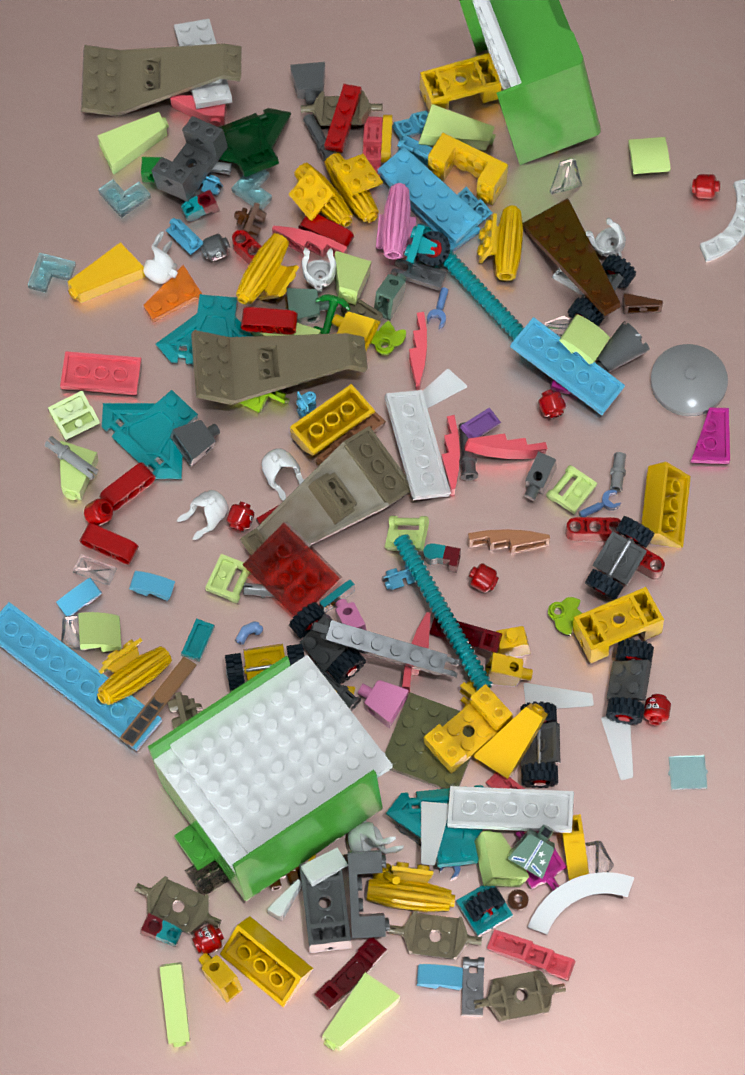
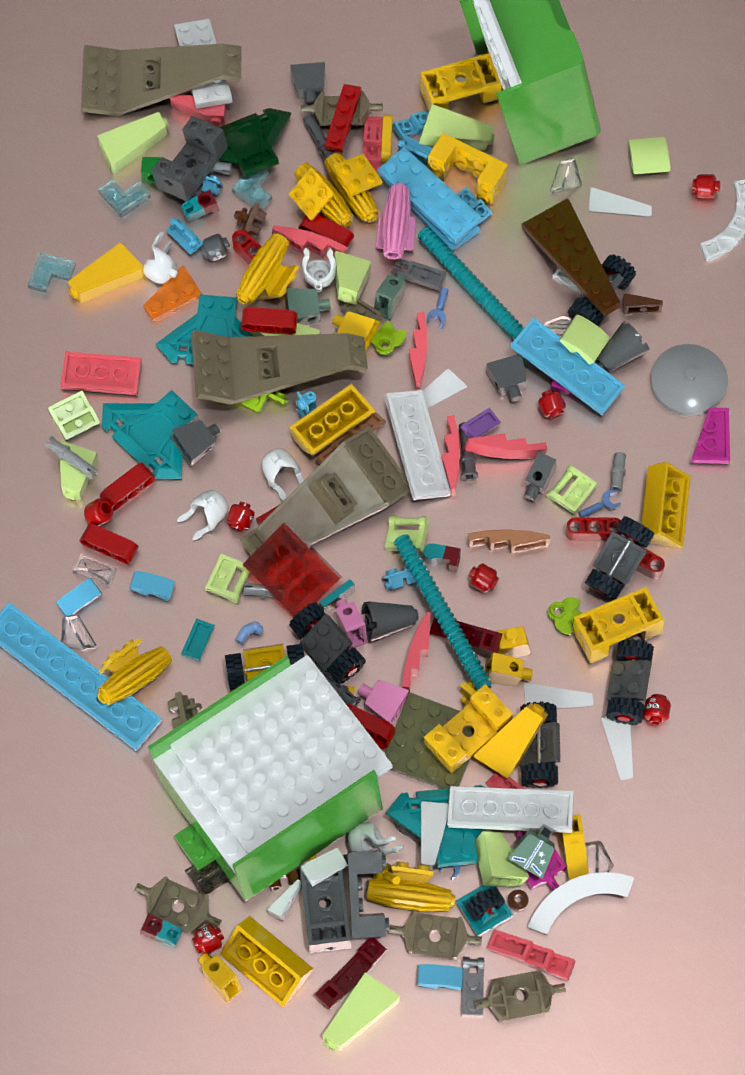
yellowish green slope [78,612,122,652] -> none
medium nougat sticker [119,657,197,747] -> none
yellowish green slope [160,962,190,1047] -> none
hinge [311,620,461,678] -> none
green piece [313,294,351,334] -> none
plate [404,223,451,266] -> none
yellow plate [477,205,523,281] -> none
white hair [586,218,626,258] -> none
clear light blue piece [668,755,708,790] -> none
none -> red beam [346,704,396,749]
none -> dark grey cone [361,601,419,641]
none -> dark grey torso [486,354,526,402]
none -> white sticker [589,187,652,217]

